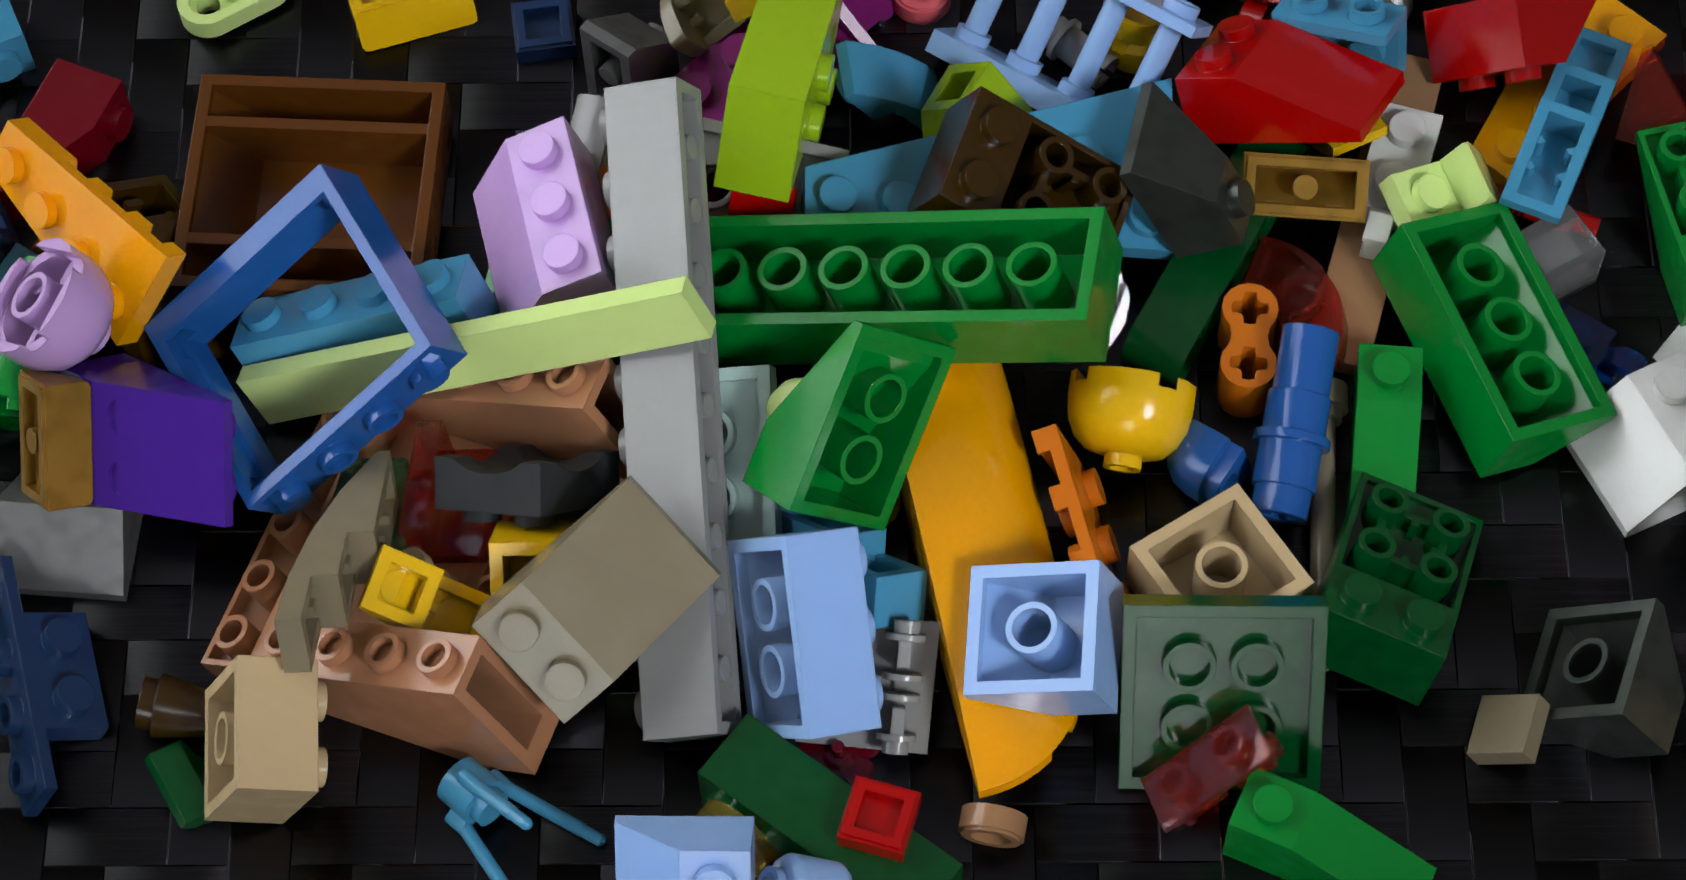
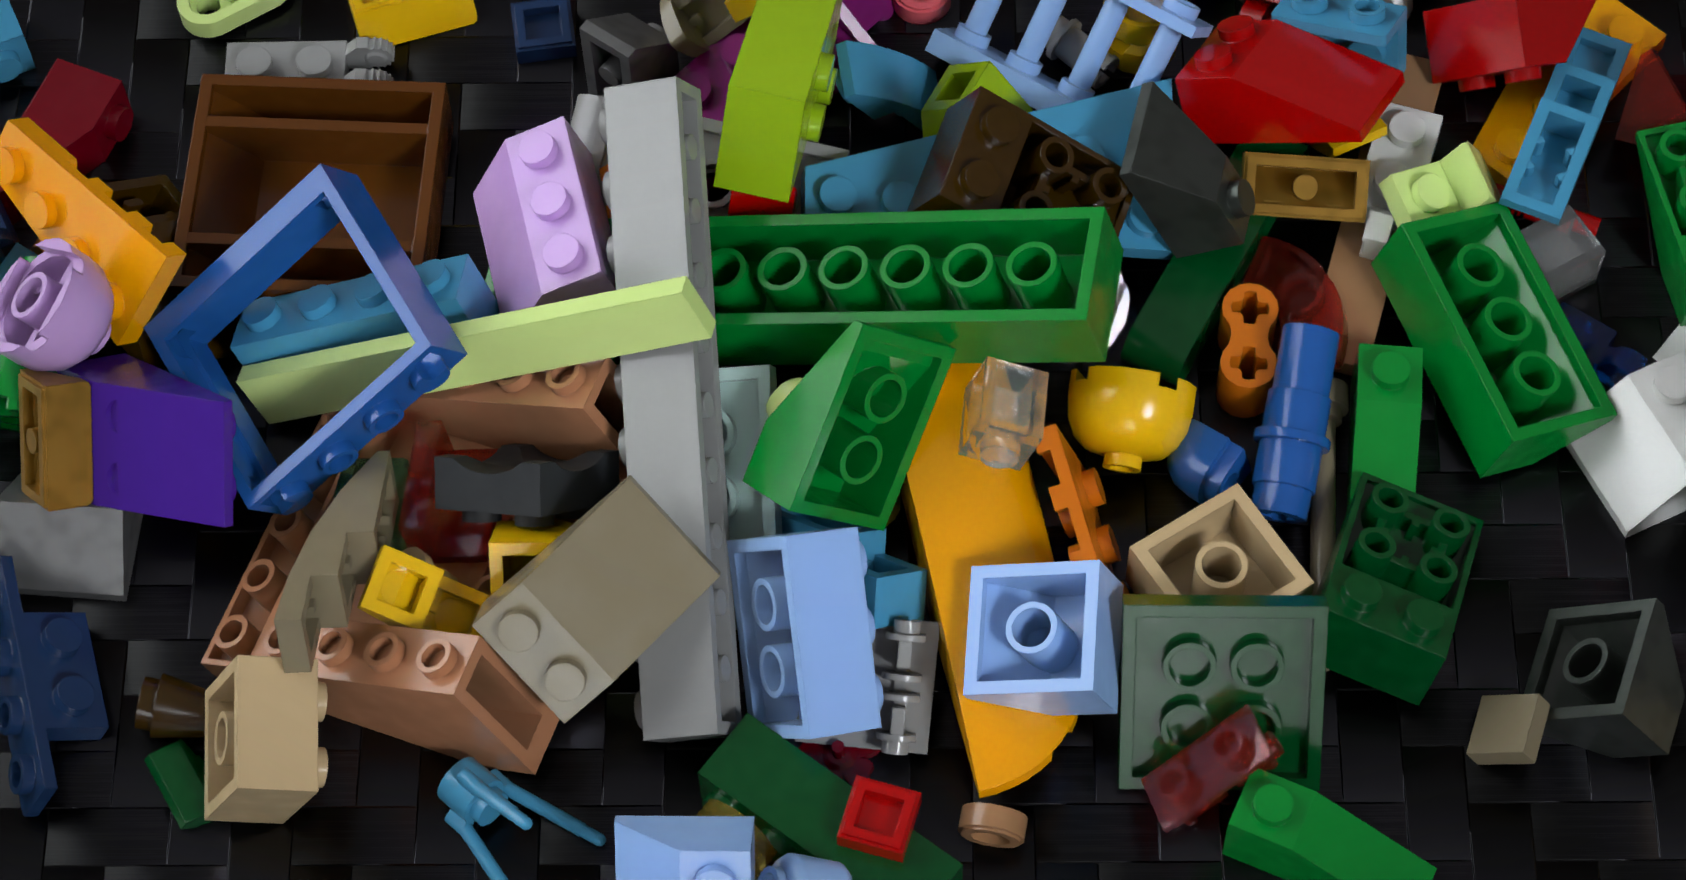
none -> light grey hinge [225,37,395,81]
none -> clear brick [958,356,1049,471]

